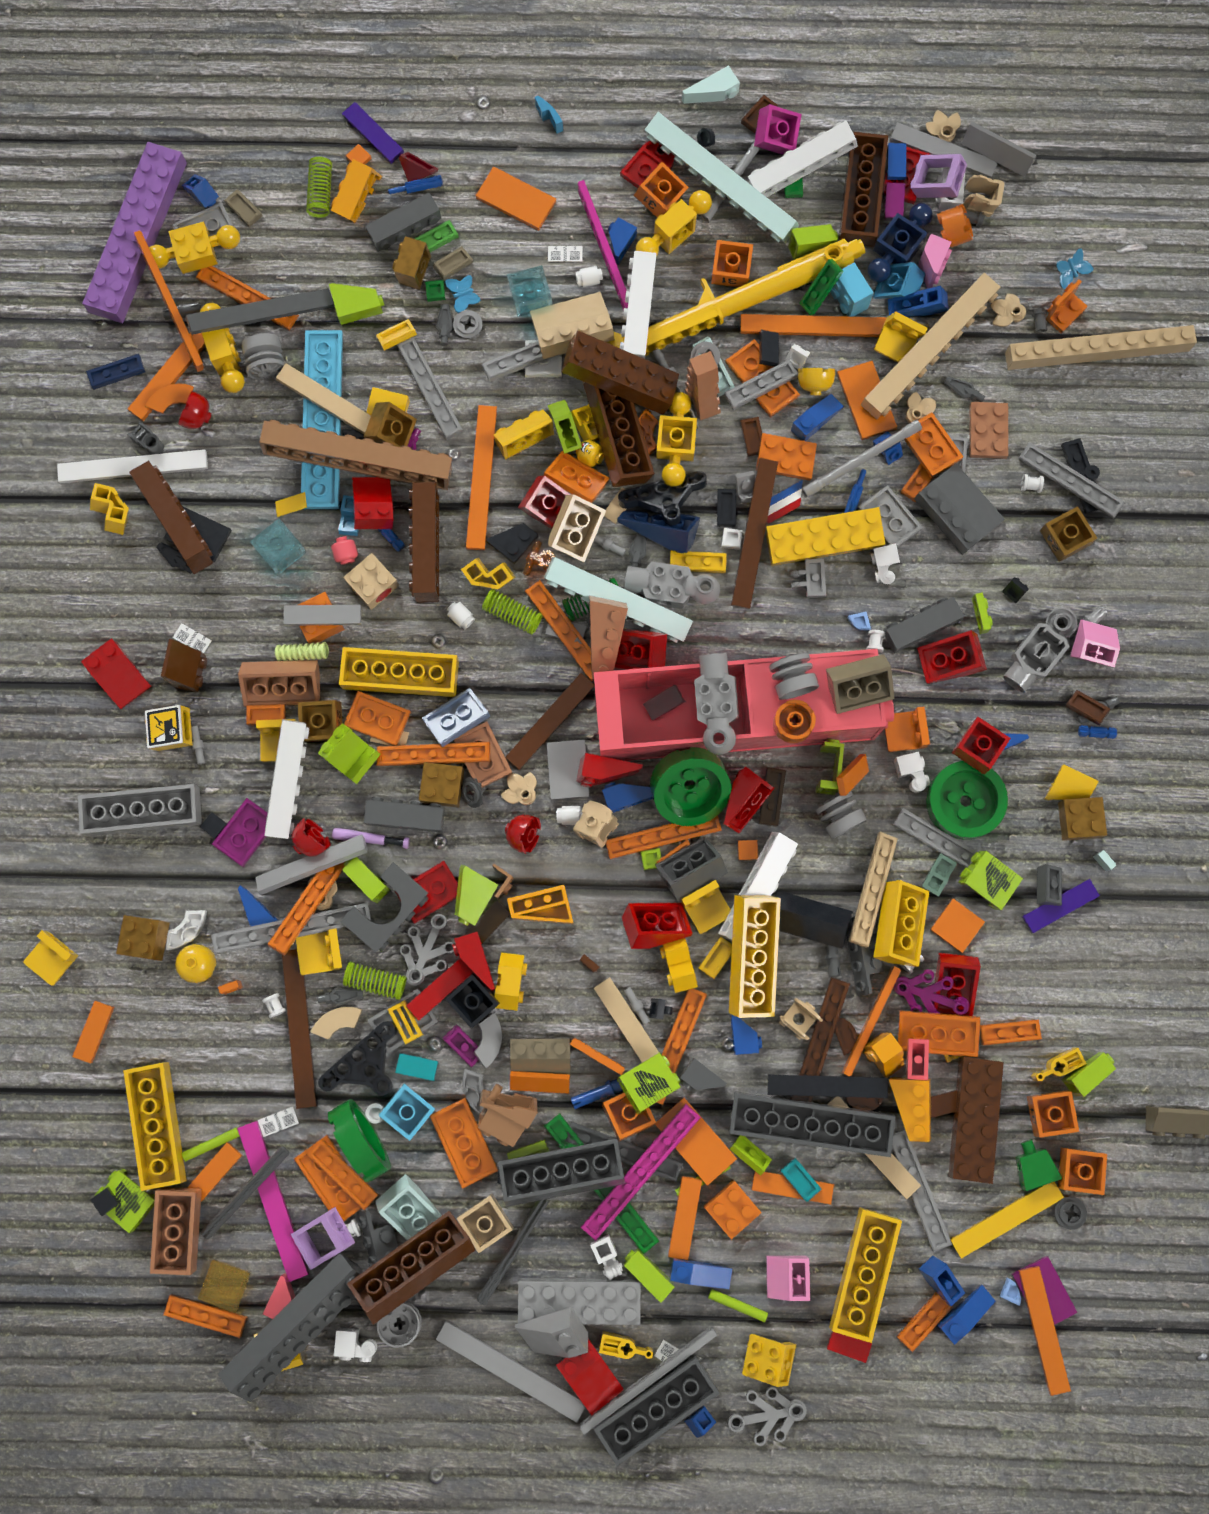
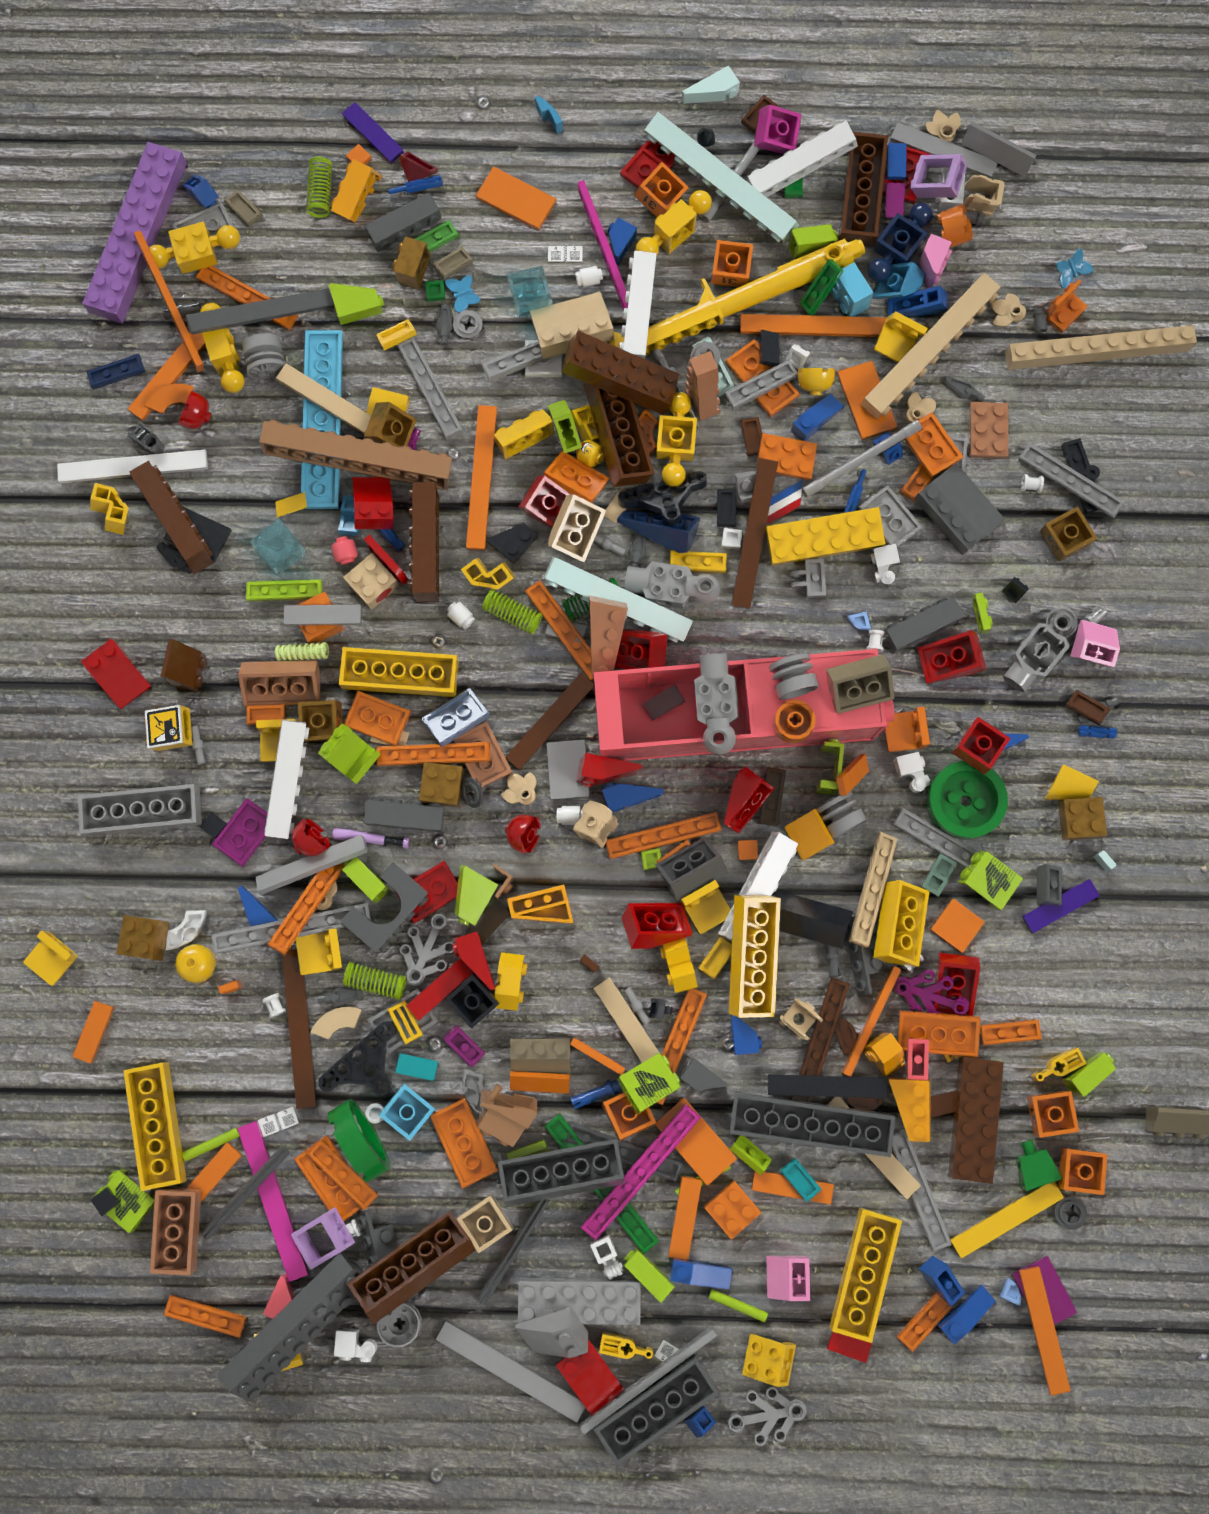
white sticker [173,623,212,653] -> none
clear yellow tile [198,1259,251,1313] -> none
light aqua slope [375,1174,442,1240] -> none
light grey tile [473,1013,502,1068] -> none
clear orange piece [523,541,556,576] -> none
green brick [650,747,731,826] -> none
none -> lime tile [246,579,322,602]
none -> red tile [364,534,409,586]
none -> light orange tile [784,809,835,861]

